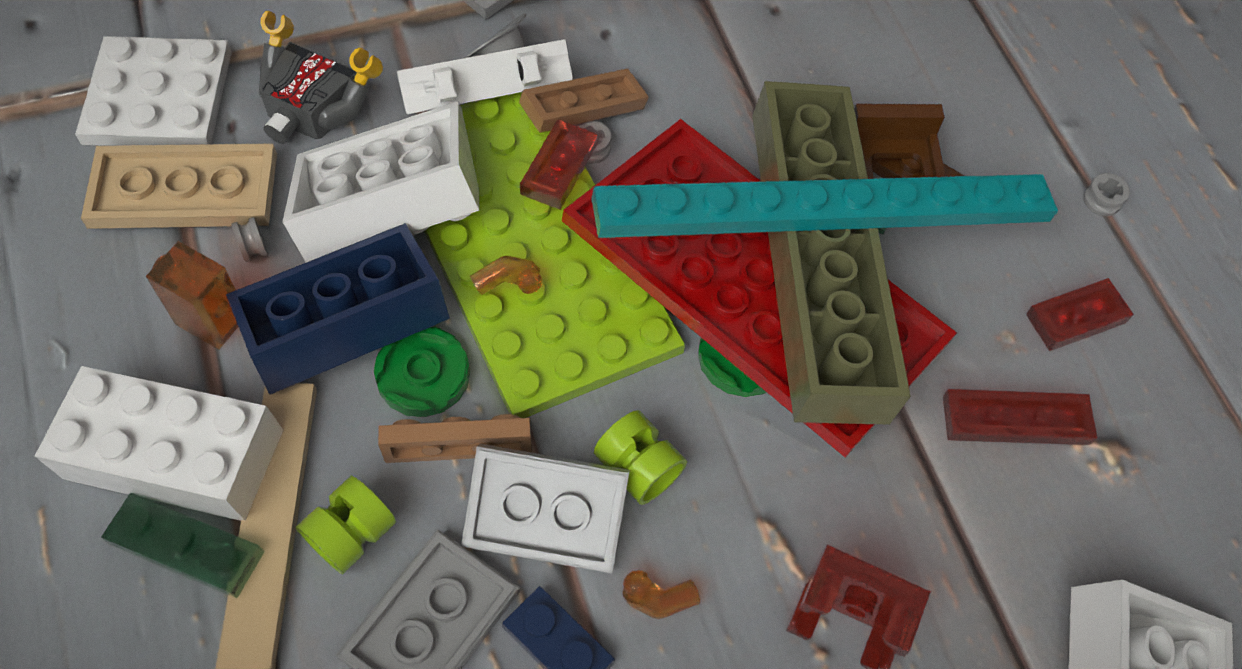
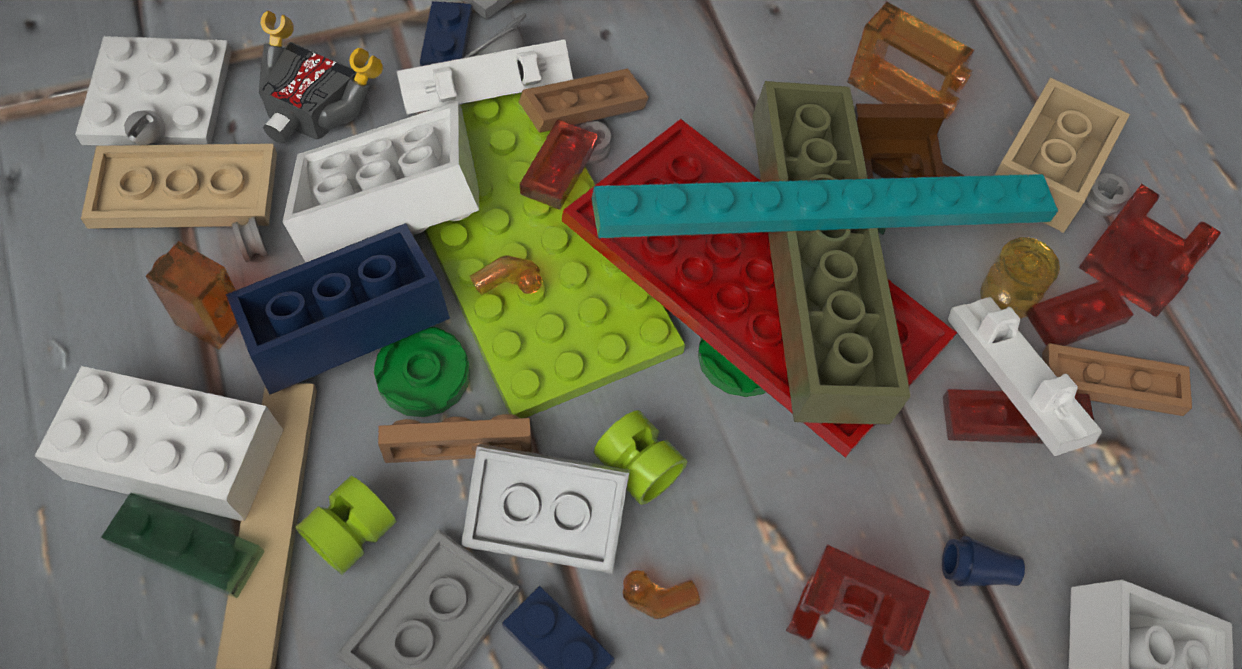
none -> light grey hinge [124,110,165,145]
none -> dark blue plate [420,1,473,66]
none -> clear orange window [847,2,975,120]
none -> dark blue cone [942,536,1025,587]
none -> white hinge [948,297,1102,456]
none -> clear yellow wheel [980,237,1060,319]
none -> tan brick [995,77,1130,233]
none -> medium nougat plate [1042,343,1192,416]
none -> clear red panel [1078,184,1222,317]

